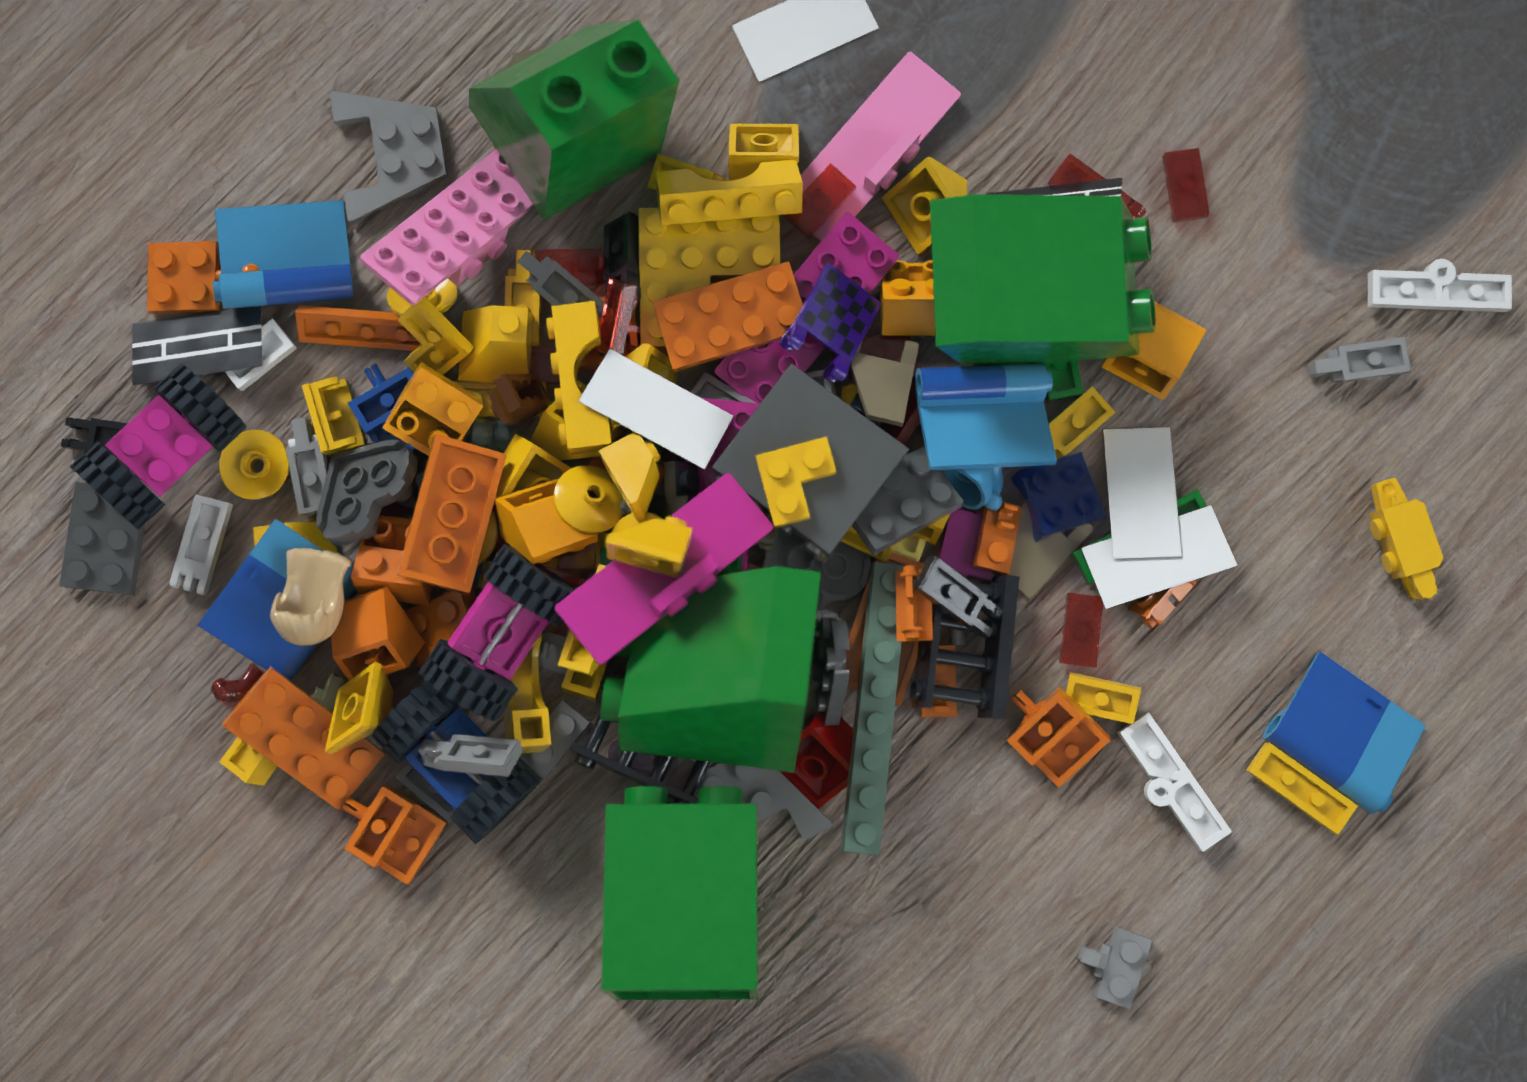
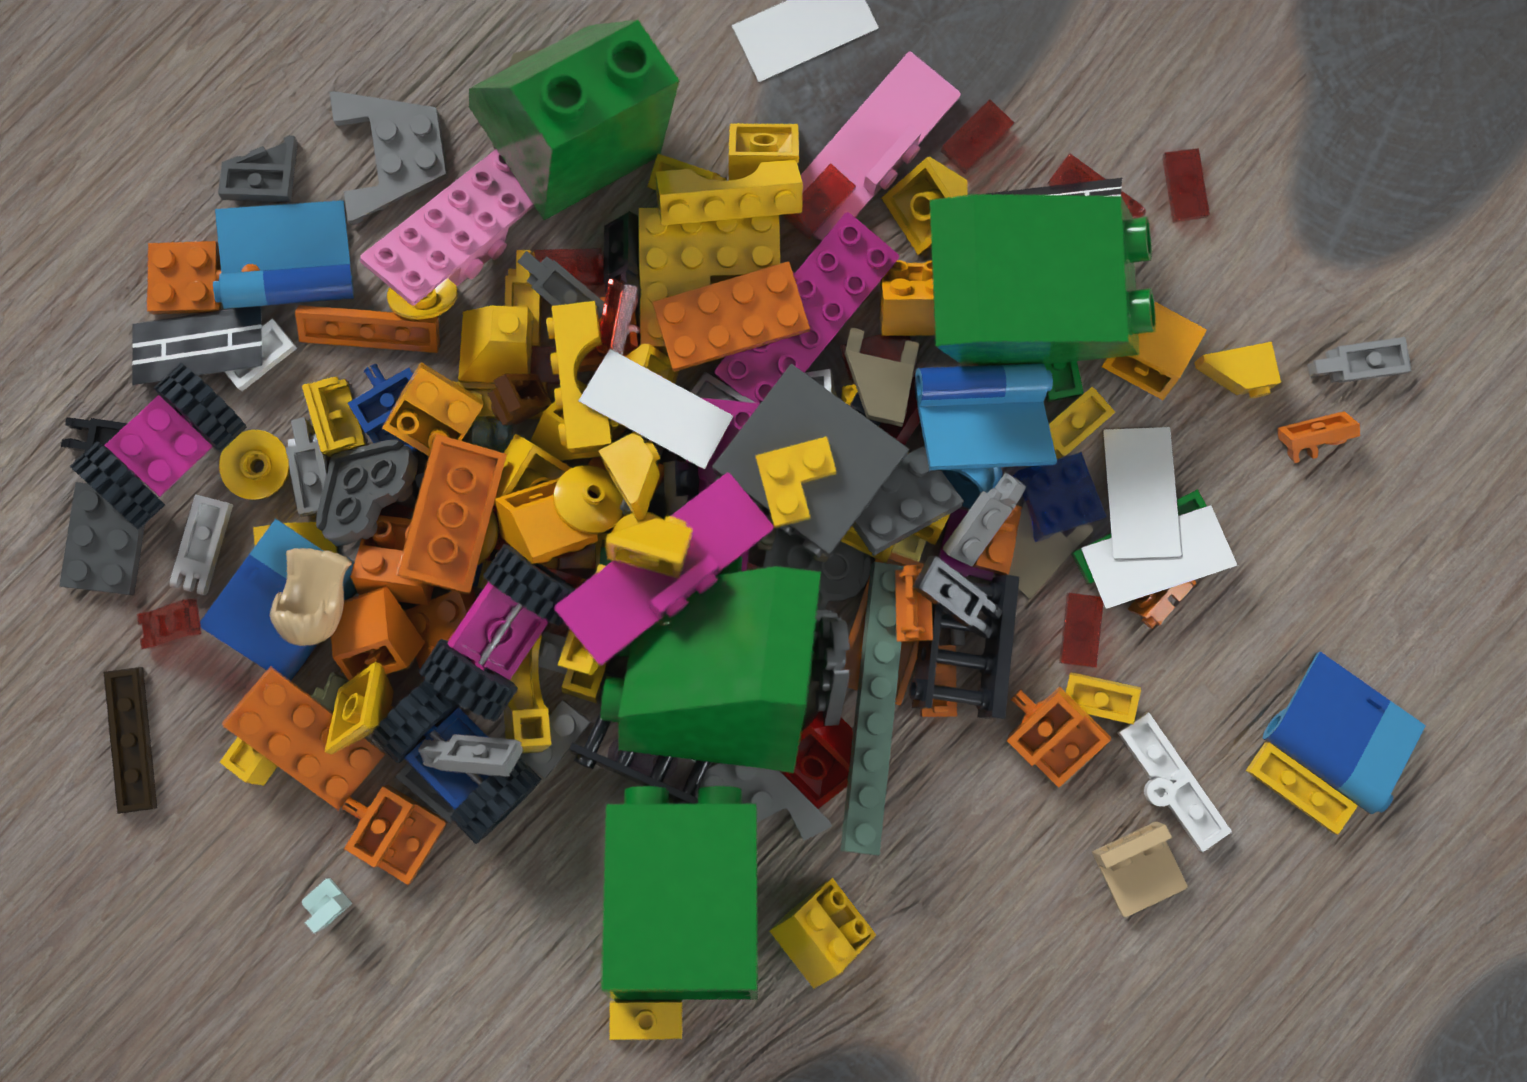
clear red arm [211,664,265,703] -> none
yellow plate [397,297,474,375] -> none
dark purple flag [780,263,882,383] -> none
light grey hinge [1077,926,1152,1010] -> none
white hinge [1368,259,1512,312] -> none
yellow hinge [1369,477,1444,601] -> none
none -> dark brown tile [103,667,157,814]
none -> clear red plate [136,598,201,650]
none -> dark grey wing [218,135,298,202]
none -> light aqua bracket [302,878,352,934]
none -> yellow plate [610,1000,683,1040]
none -> yellow slope [769,878,876,989]
none -> clear red plate [941,99,1015,174]
none -> light grey hinge [943,472,1026,566]
none -> tan bracket [1092,822,1187,917]
none -> yellow slope [1194,342,1281,399]
none -> orange plate [1277,411,1360,463]

